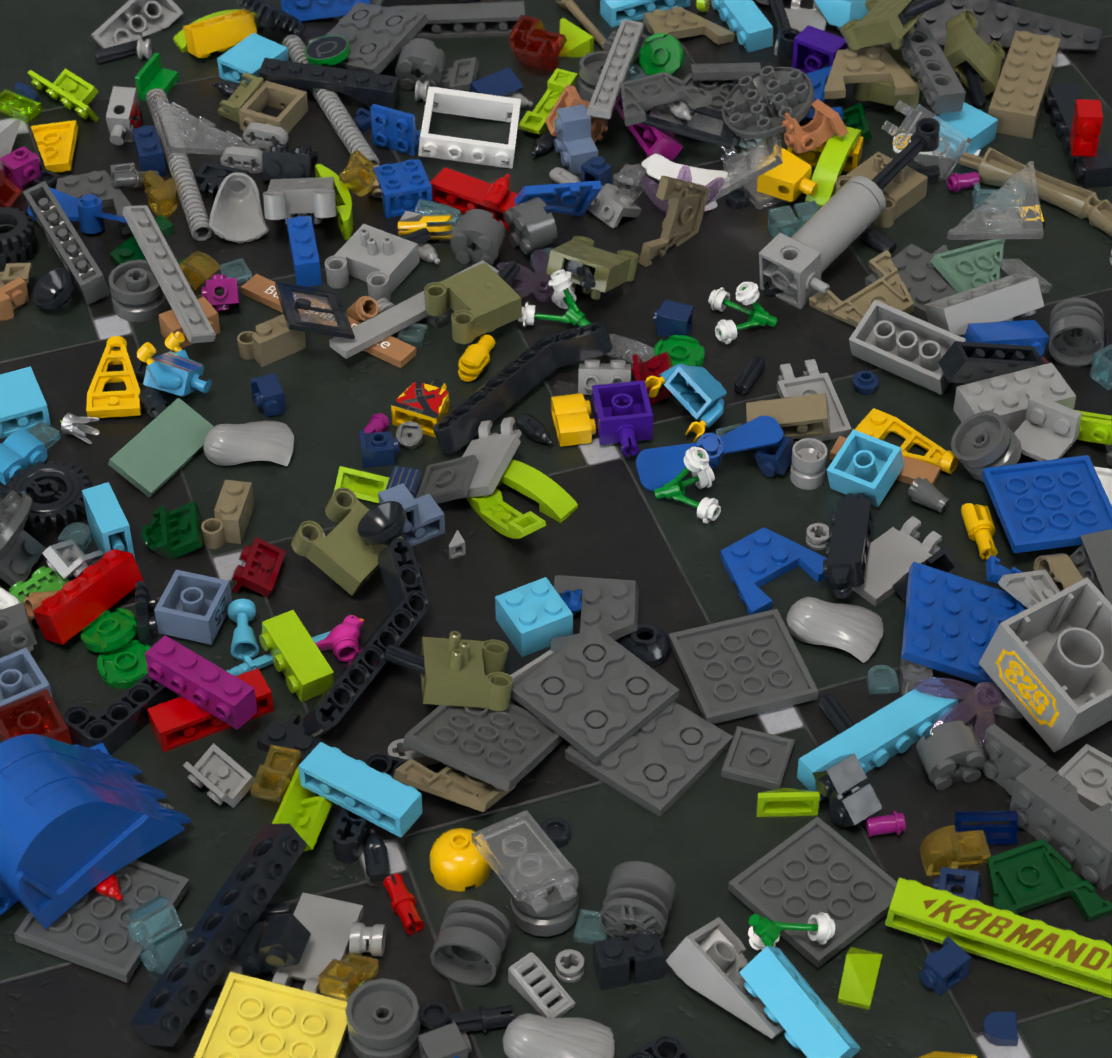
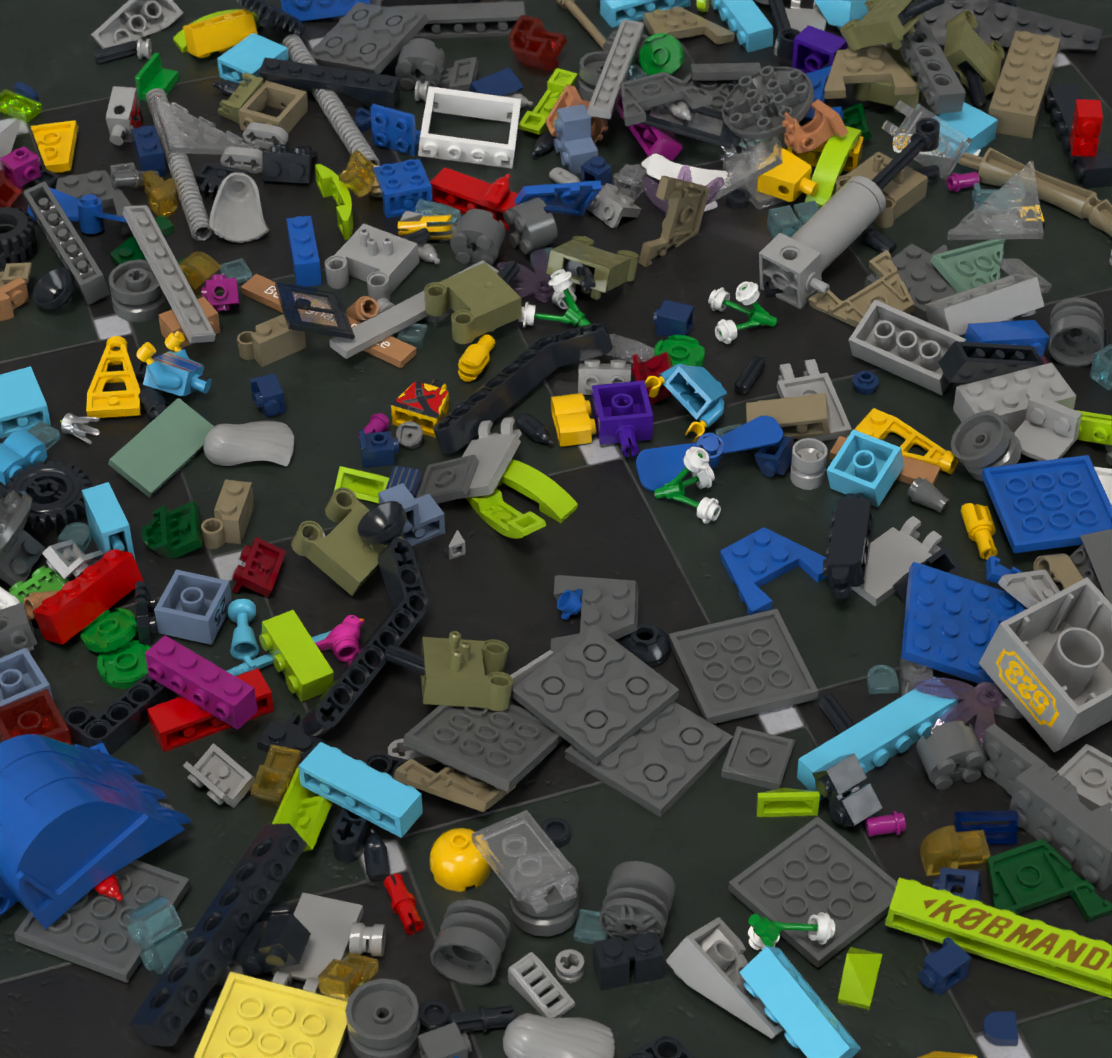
lime bracket [27,69,99,122] -> none
light grey piece [263,177,336,225] -> none
tile [305,35,350,66] -> none
medium azure brick [495,577,573,657] -> none
lime slope [558,18,594,57] -> none
light grey hair [786,597,884,663] -> none
light grey bush [806,523,830,550] -> none

